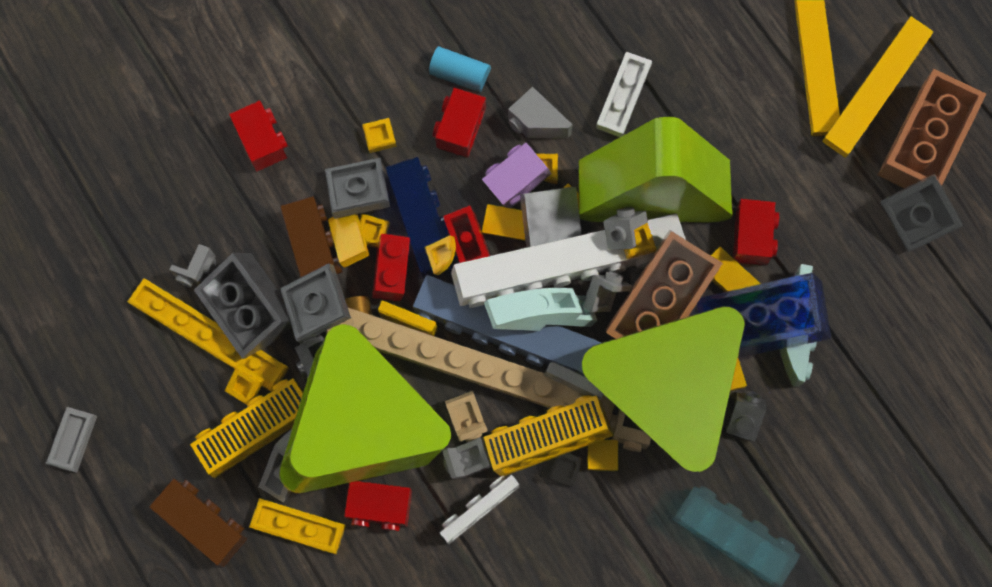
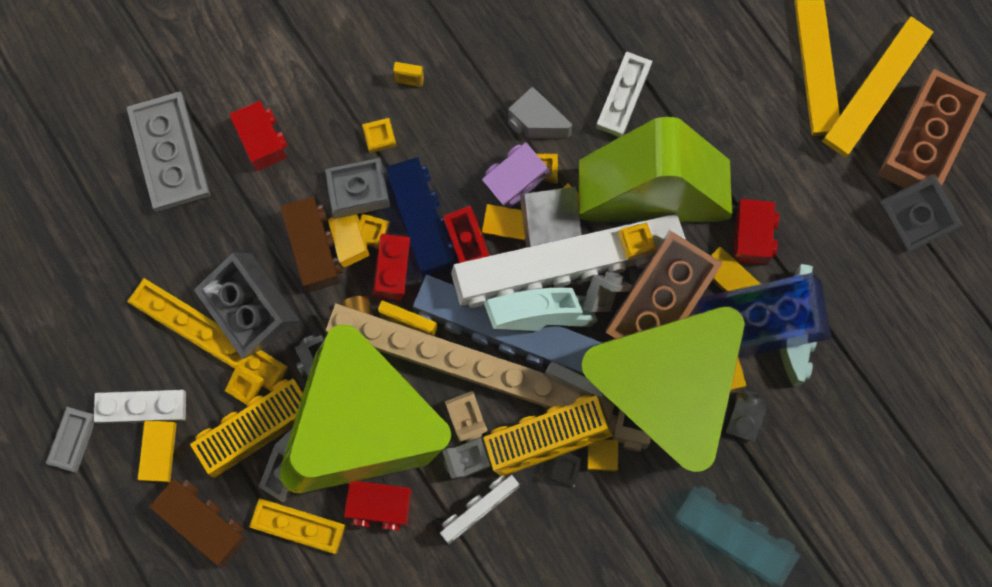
light grey bracket [169,244,216,287] -> none
dark grey tile [280,263,351,343] -> none
yellow tile [425,236,456,275] -> none
medium azure brick [429,46,491,93] -> none
red brick [432,88,486,158] -> none
light grey bracket [603,207,648,250] -> none
none -> white plate [94,390,186,424]
none -> light grey plate [126,91,211,212]
none -> yellow tile [138,421,177,483]
none -> yellow tile [393,62,424,87]

